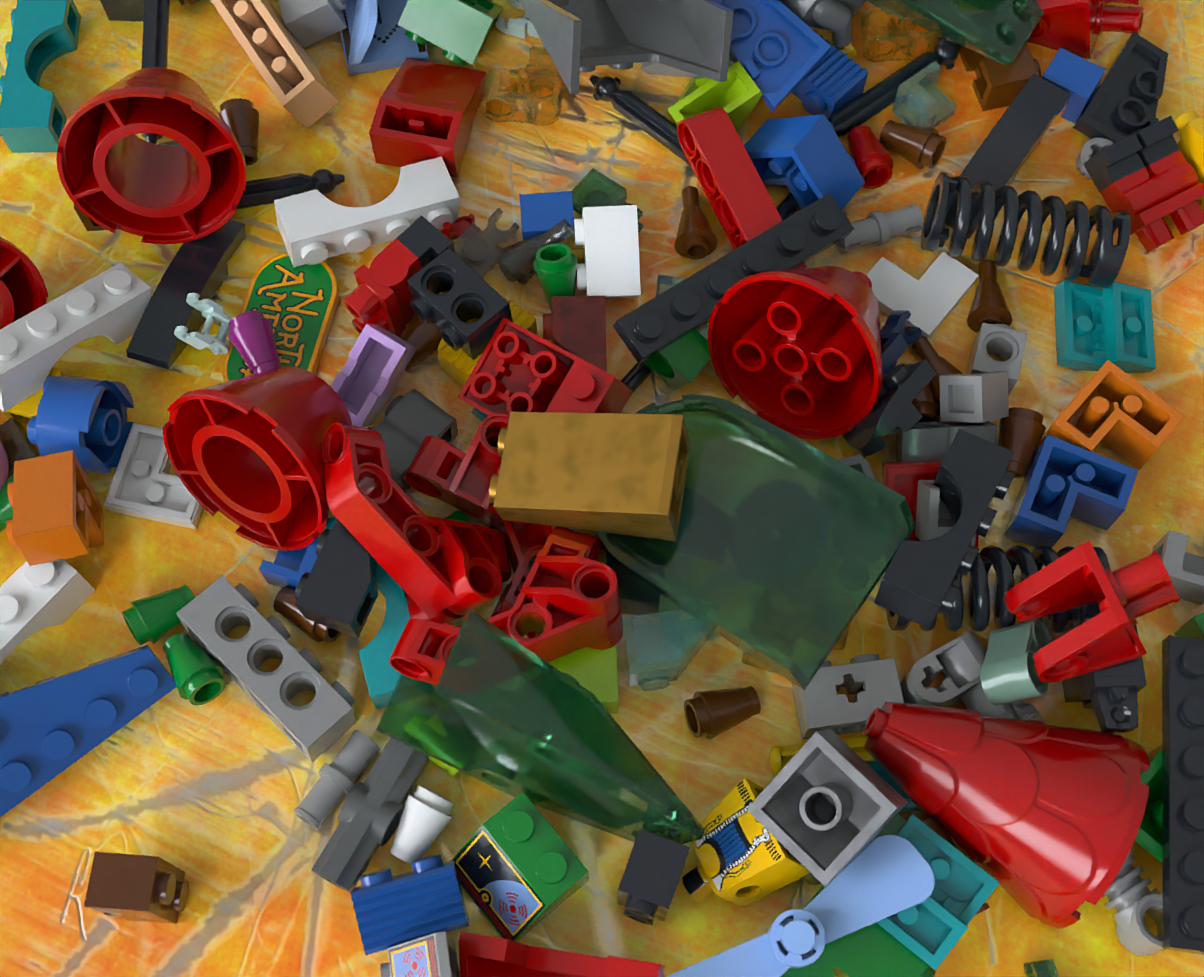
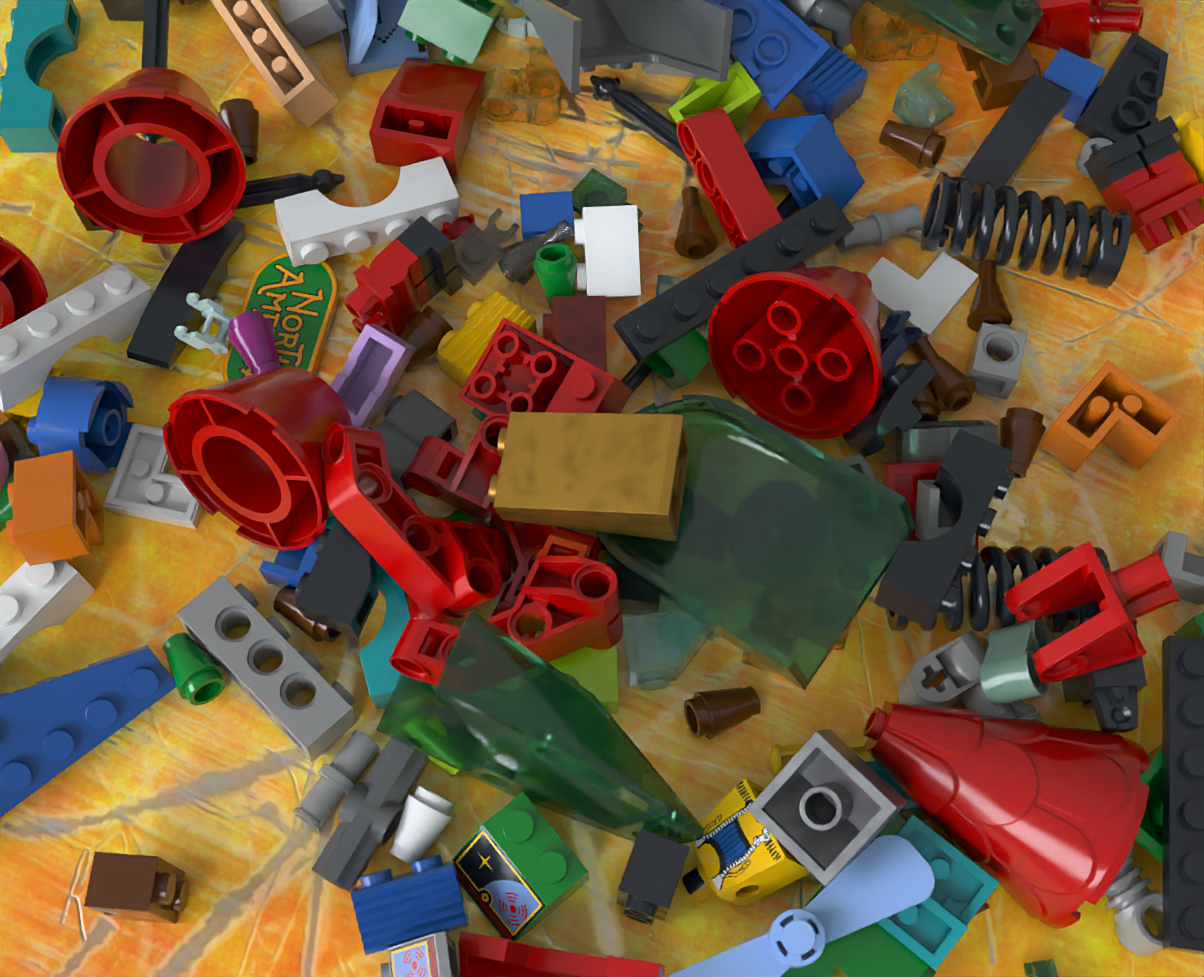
green cone [121,584,195,646] -> none
black brick [407,248,513,360] -> none
light grey brick [791,654,904,740] -> none
black wheel [828,36,963,137] -> none
red cone [847,125,894,189] -> none
light grey panel [939,371,1009,423] -> none
blue brick [1004,435,1138,548] -> none
teal slope [1054,280,1156,373] -> none

